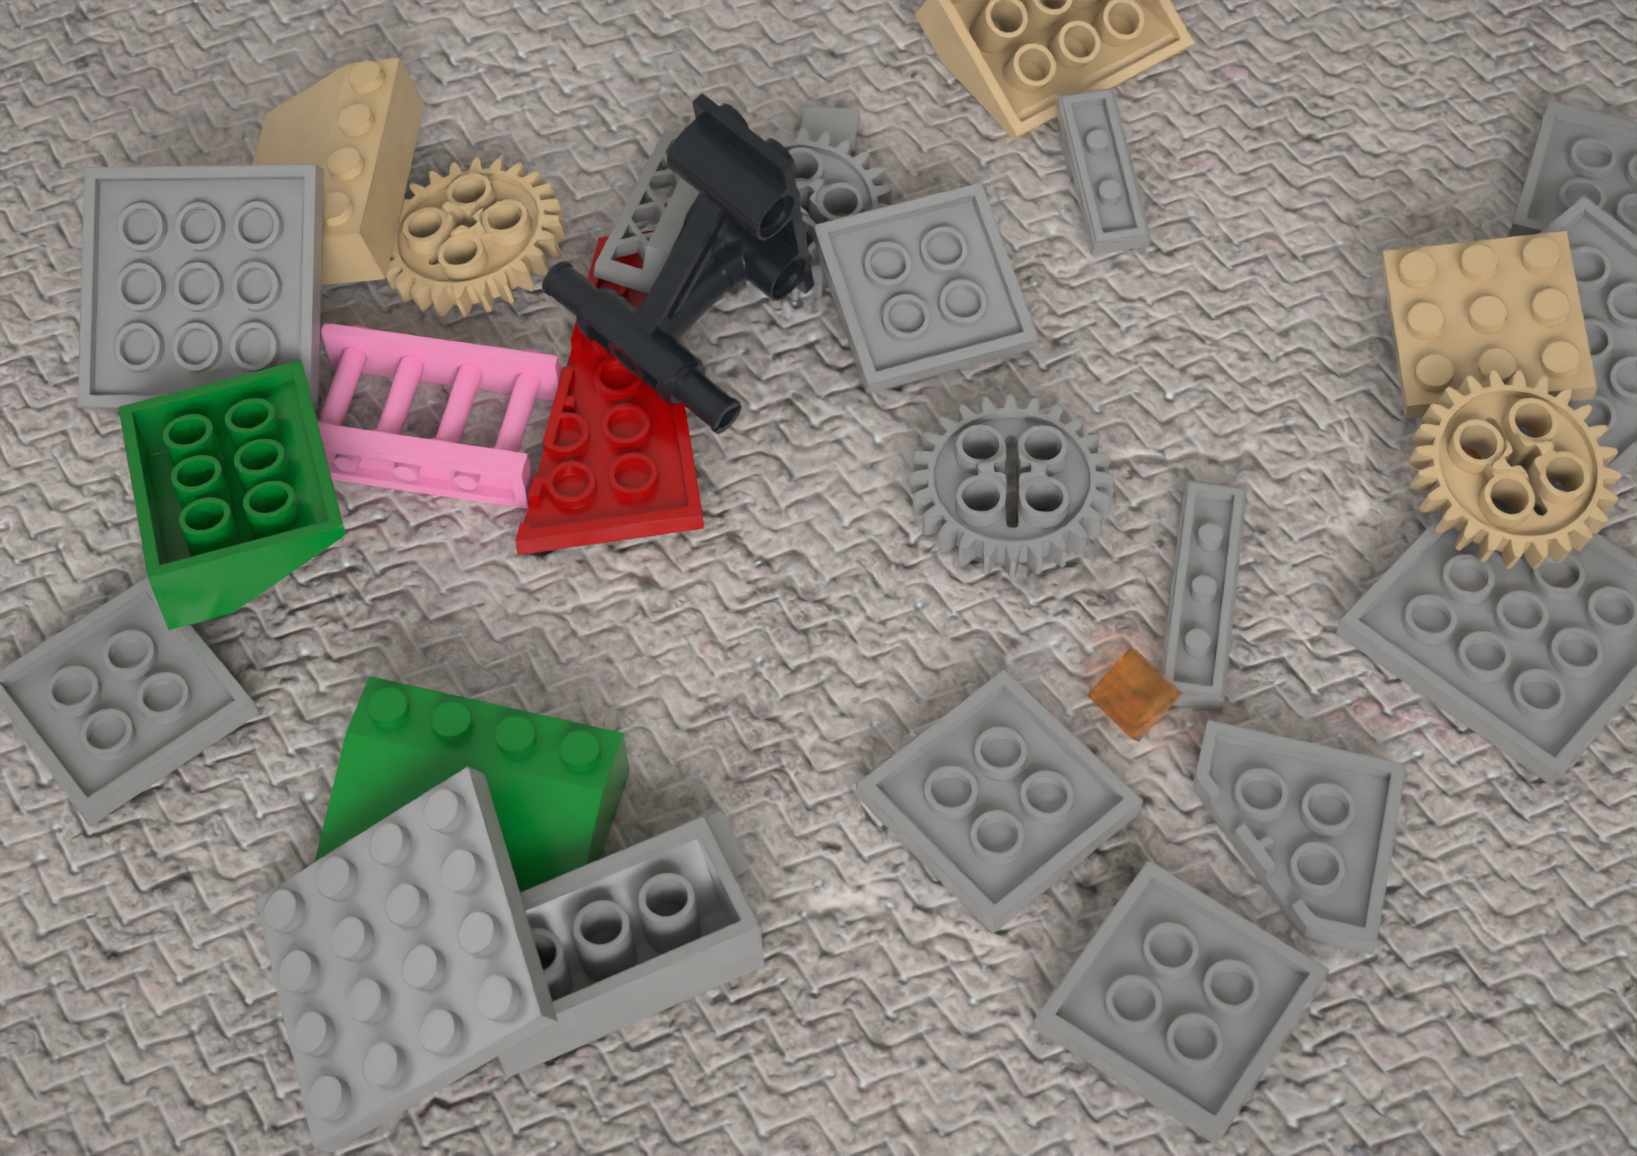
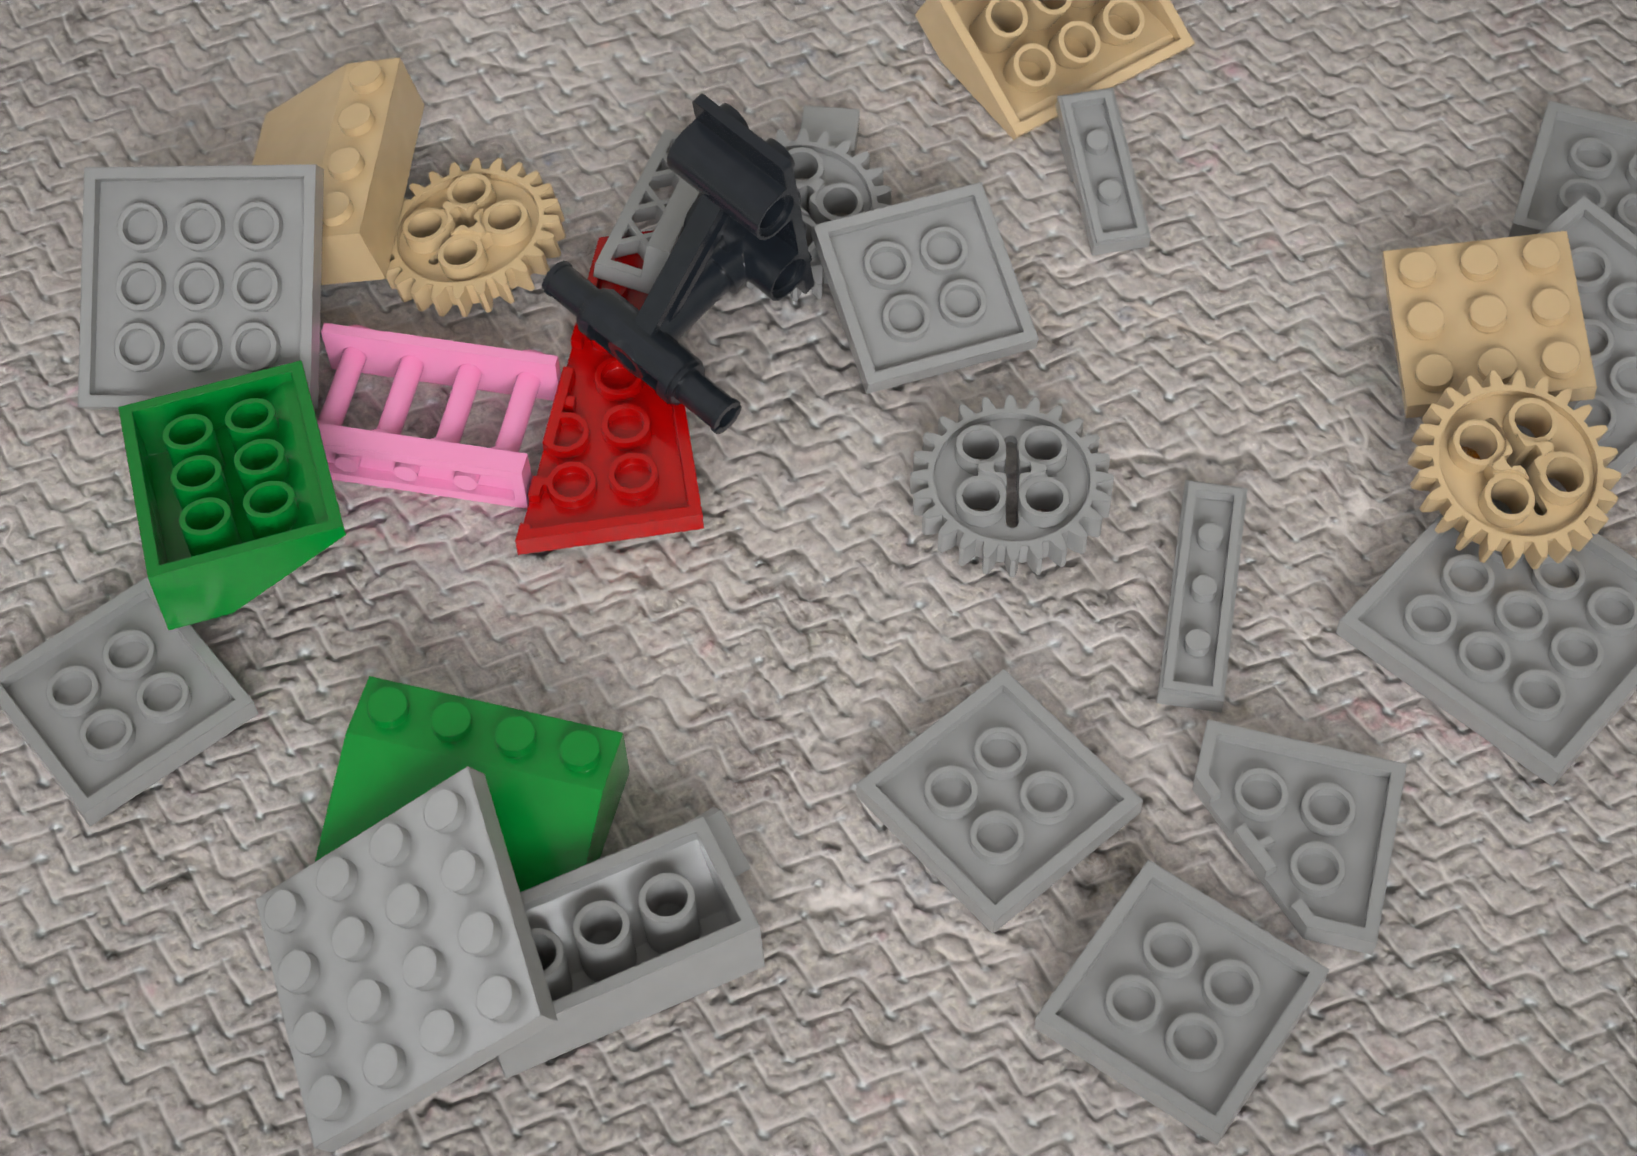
clear orange tile [1087,647,1183,742] -> none

